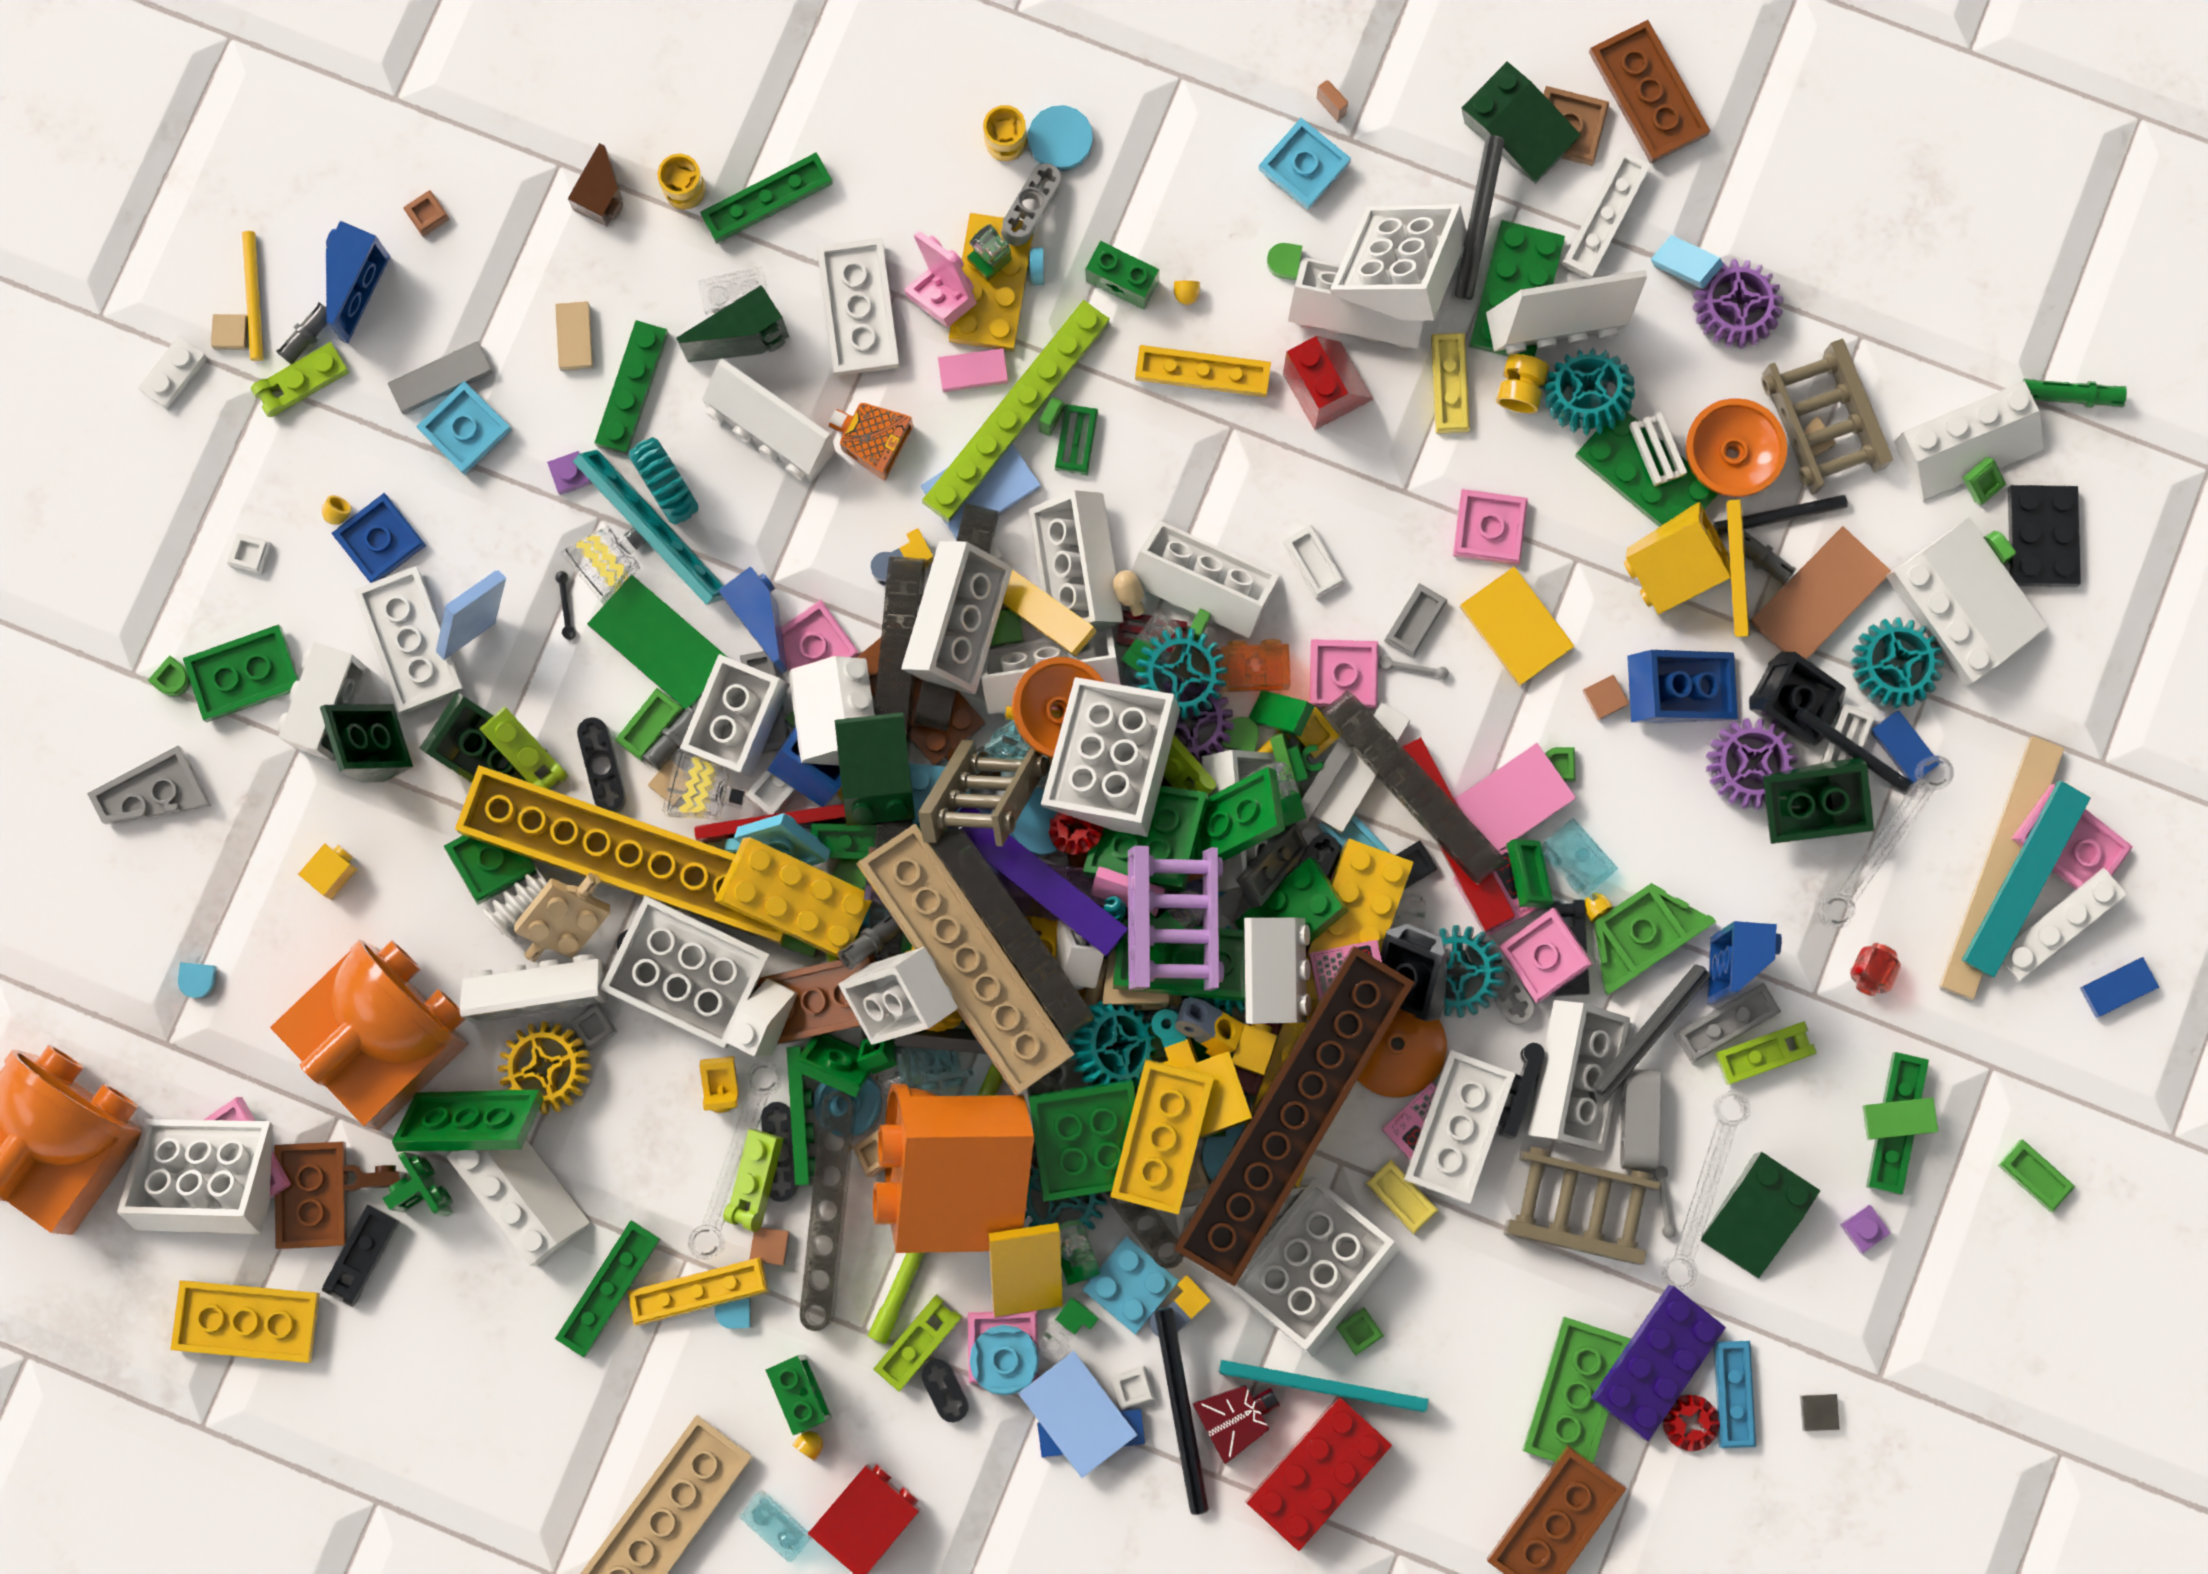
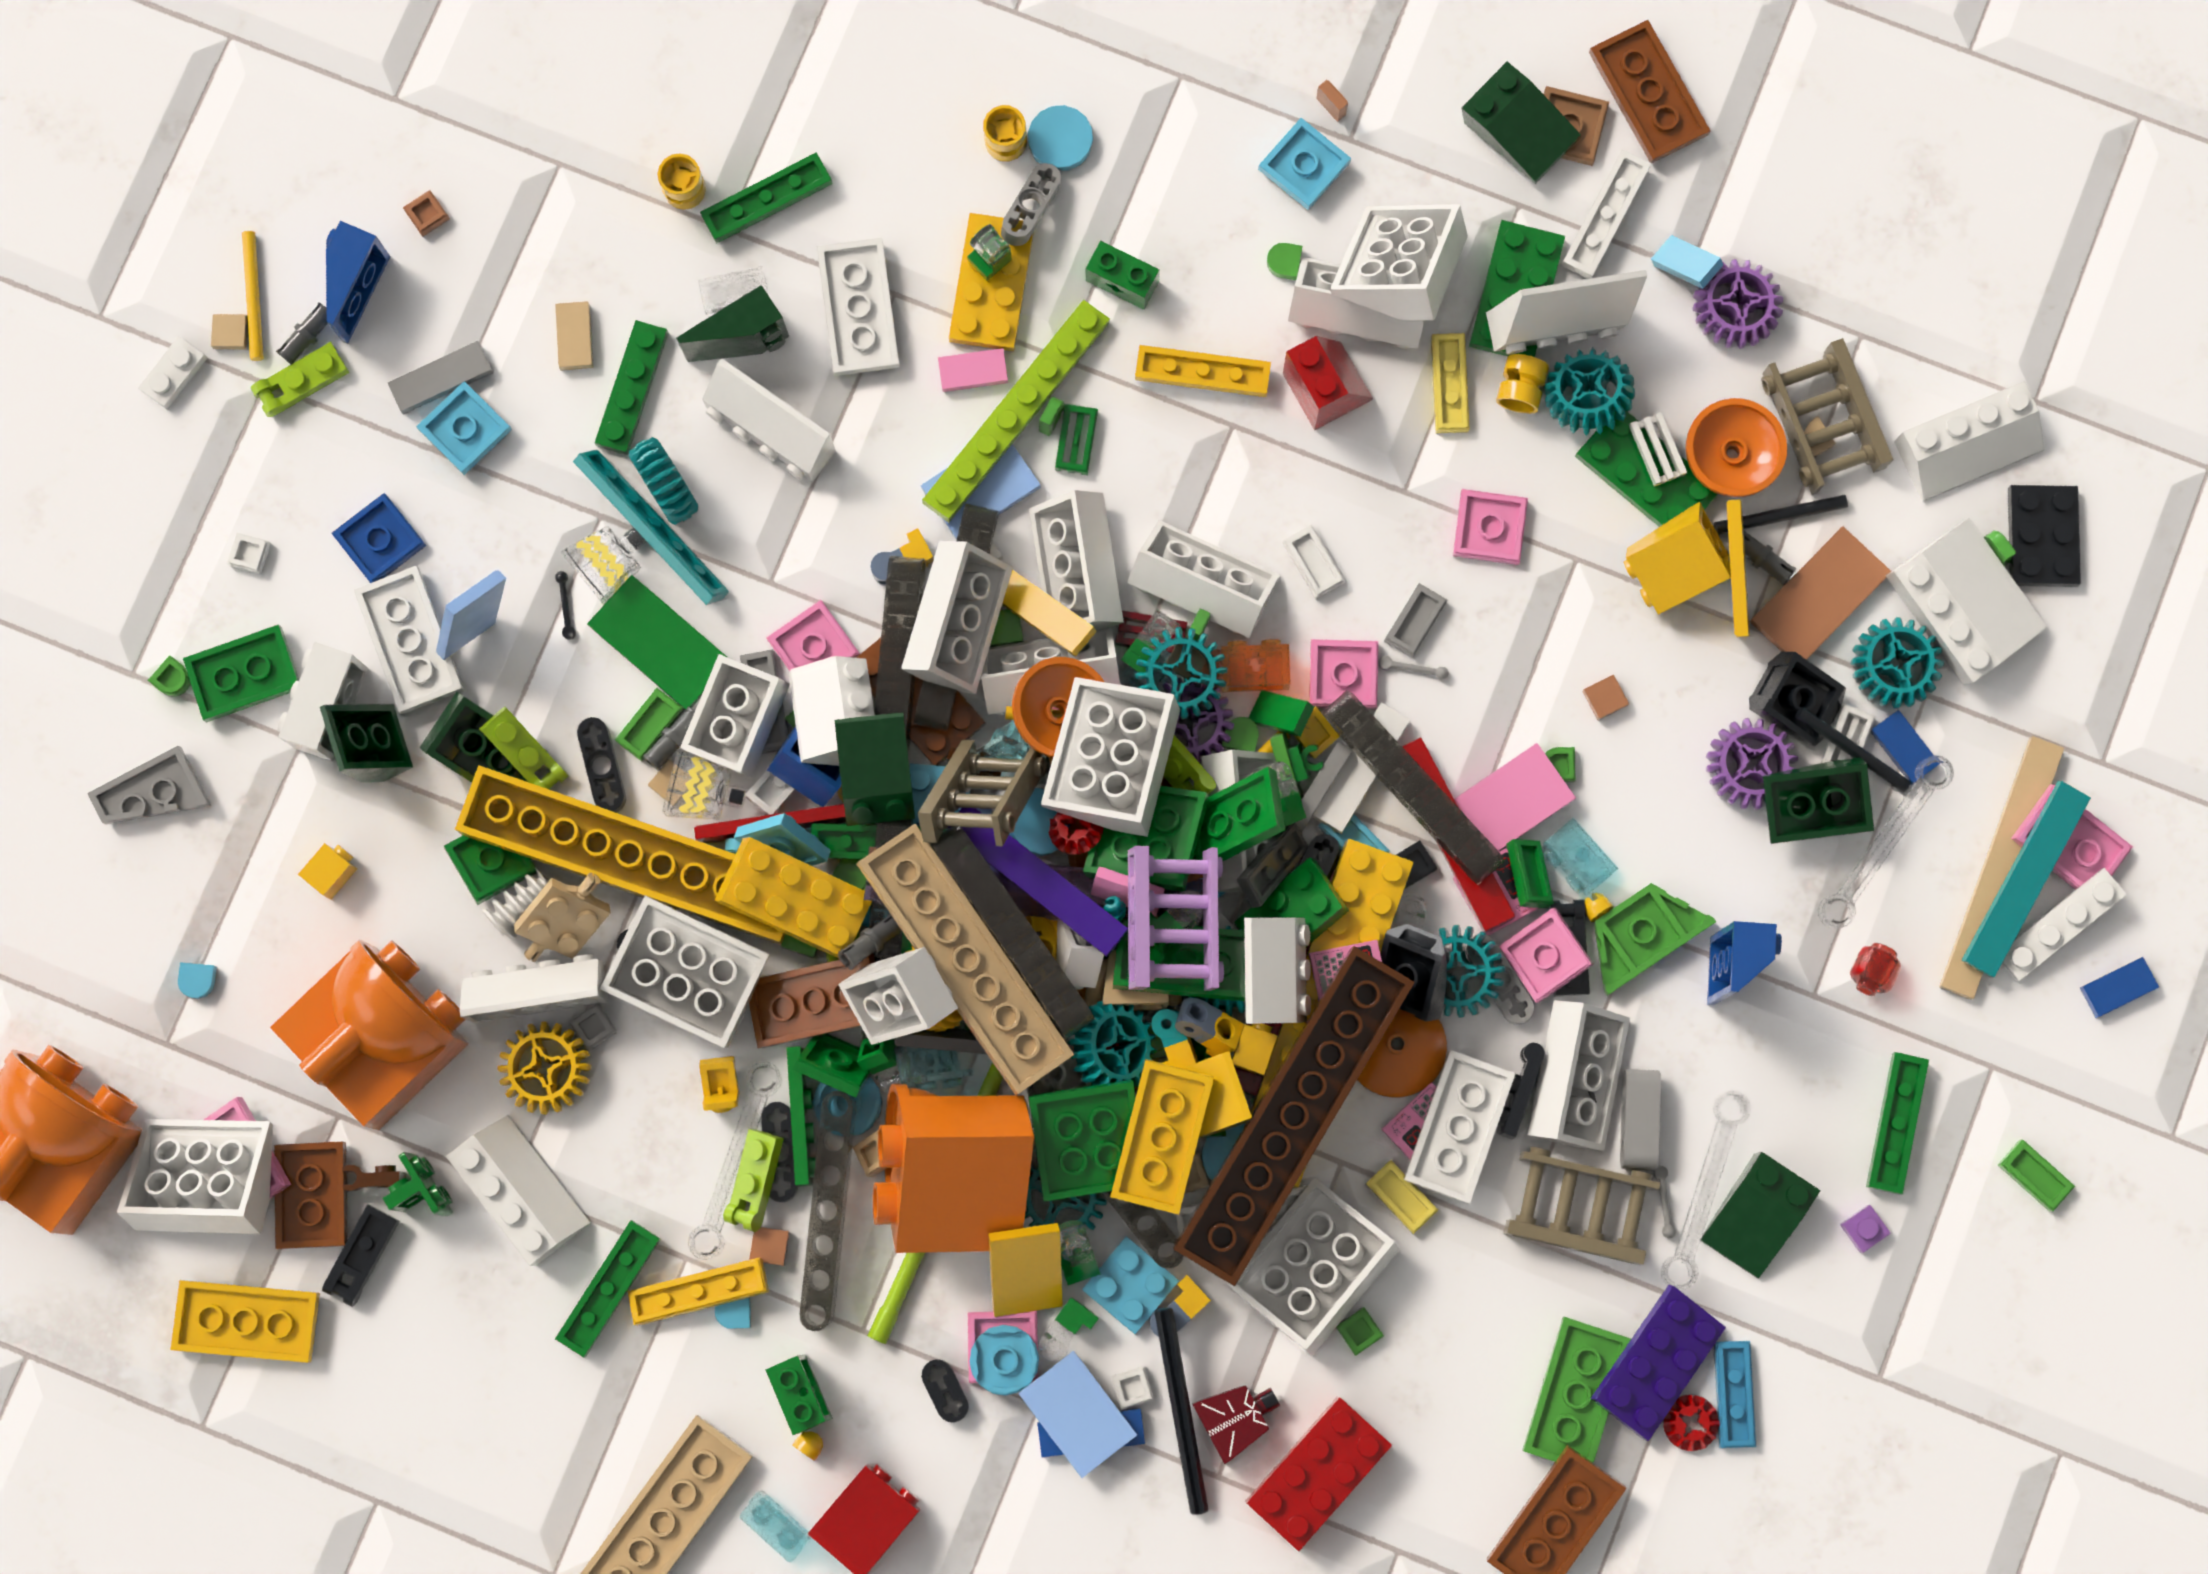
yellow hinge [322,495,351,525] -> none
green plate [392,1089,544,1152] -> none
medium lavender plate [547,451,591,495] -> none
reddish brown slope [567,143,623,227] -> none
blue slope [718,566,787,674] -> none
white slope [726,979,798,1057] -> none
torso [829,403,914,481] -> none
lime plate [873,1294,963,1392] -> none
bright pink bracket [904,231,977,328] -> none
medium azure tile [1030,247,1044,285] -> none
tan cylinder [1113,570,1145,616] -> none
yellow hinge [1173,280,1200,305] -> none
teal tile [1218,1360,1429,1412] -> none
dark grey axle [1455,135,1504,300] -> none
yellow tile [1459,567,1574,687] -> none
dark grey axle [1593,964,1710,1098] -> none
blue slope [1627,650,1738,723] -> none
light grey tile [1674,982,1781,1063] -> none
lime plate [1715,1021,1817,1085] -> none
clear smoke tile [1800,1394,1840,1431] -> none
bright green tile [1862,1097,1939,1140] -> none
bright green tile [1962,457,2006,505] -> none
green pin [2023,378,2127,408] -> none

